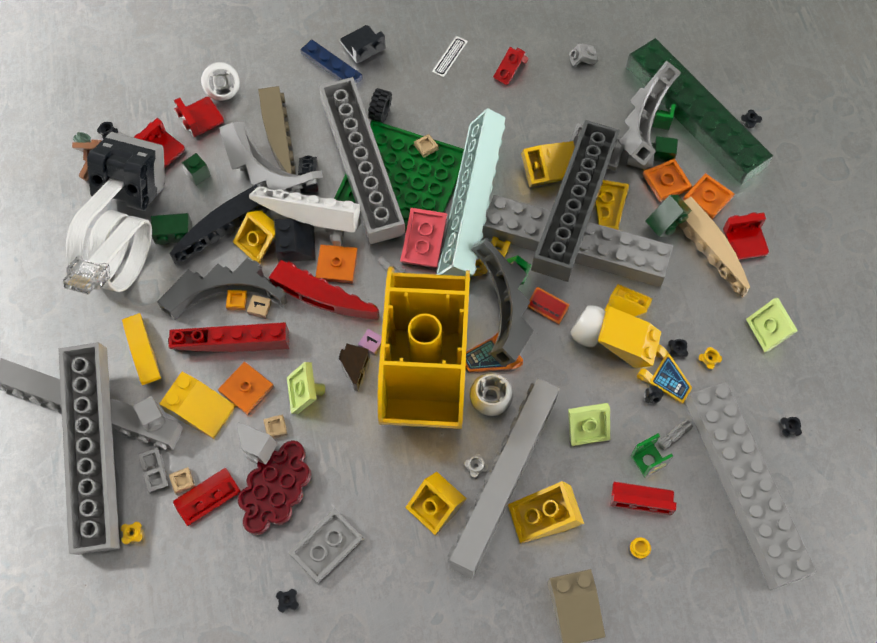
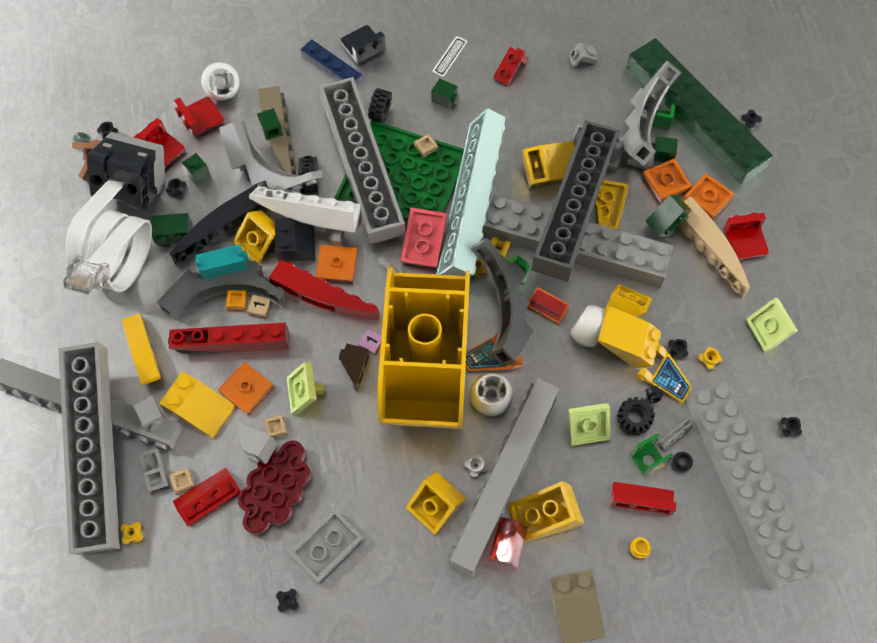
none -> black plate [166,178,187,197]
none -> teal brick [195,244,249,280]
none -> dark green brick [257,108,283,141]
none -> dark green brick [431,78,459,109]
none -> clear red brick [489,517,528,568]
none -> black tyre [617,397,655,436]
none -> black plate [672,452,693,472]

